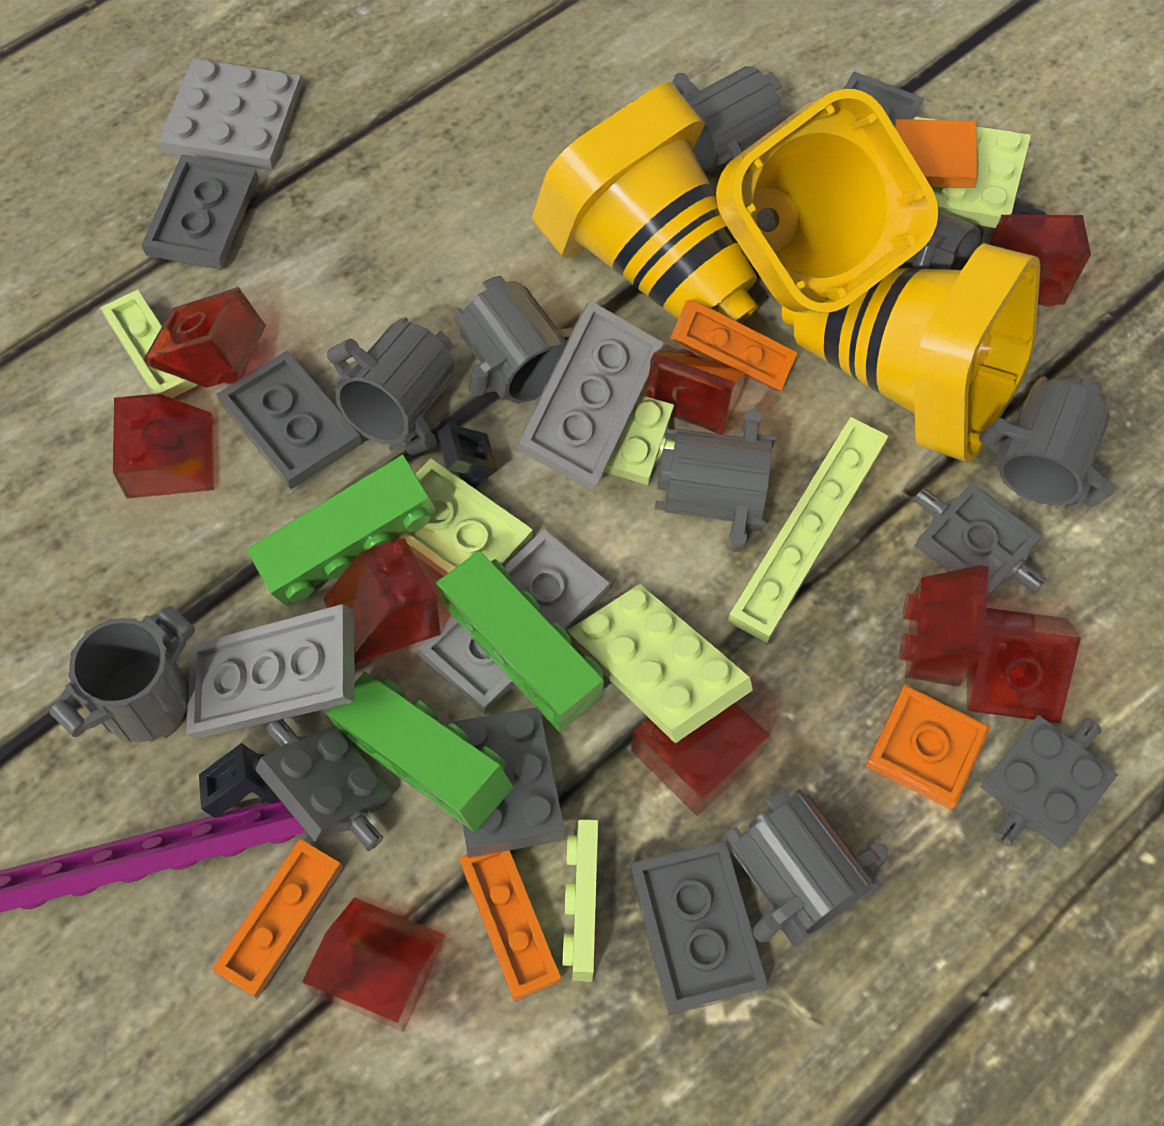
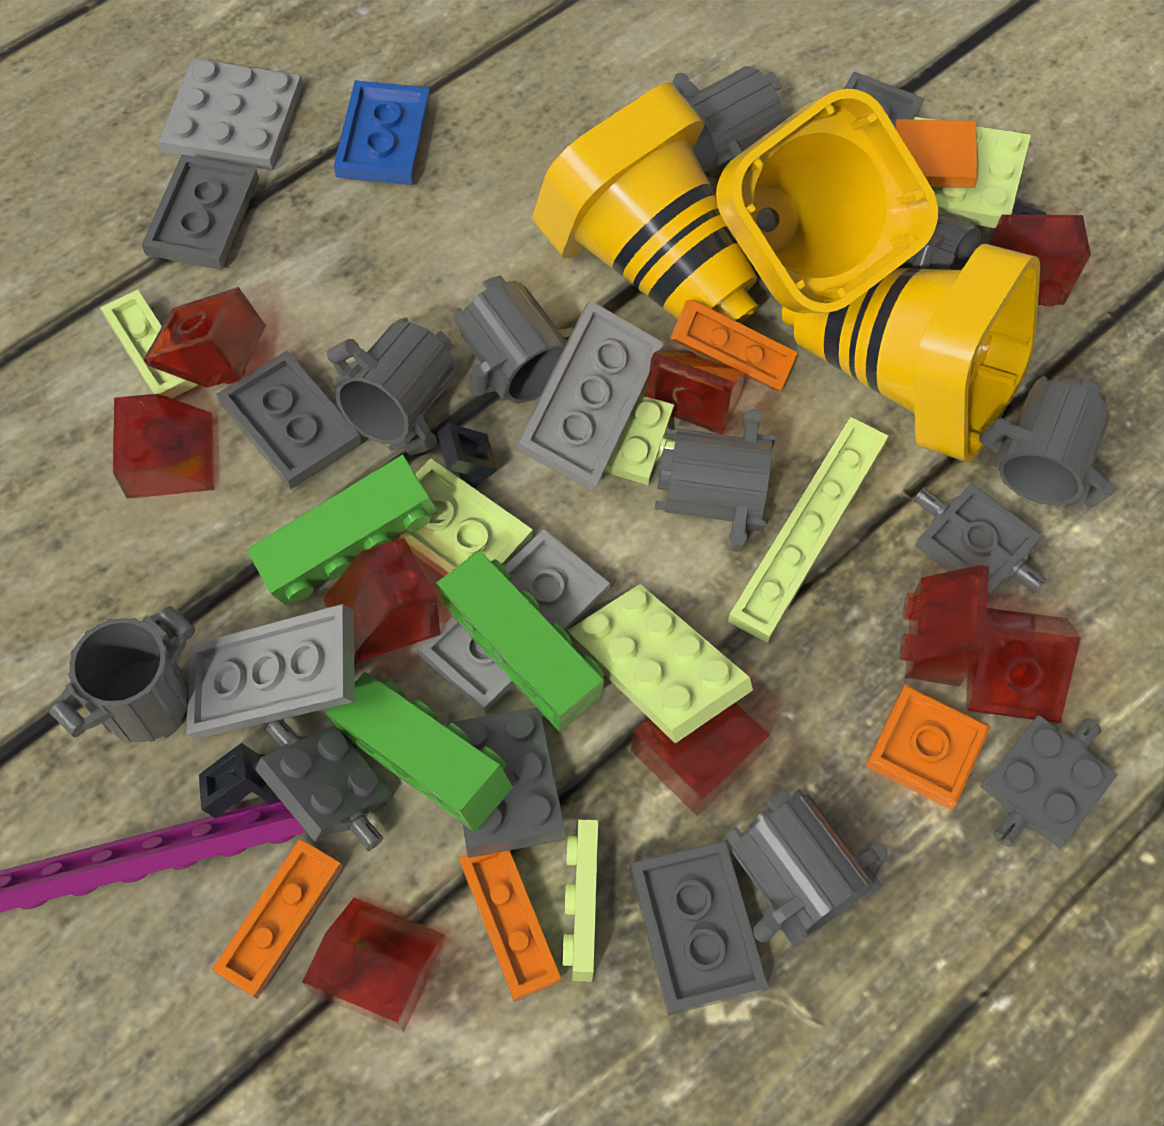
none -> blue plate [334,80,430,185]

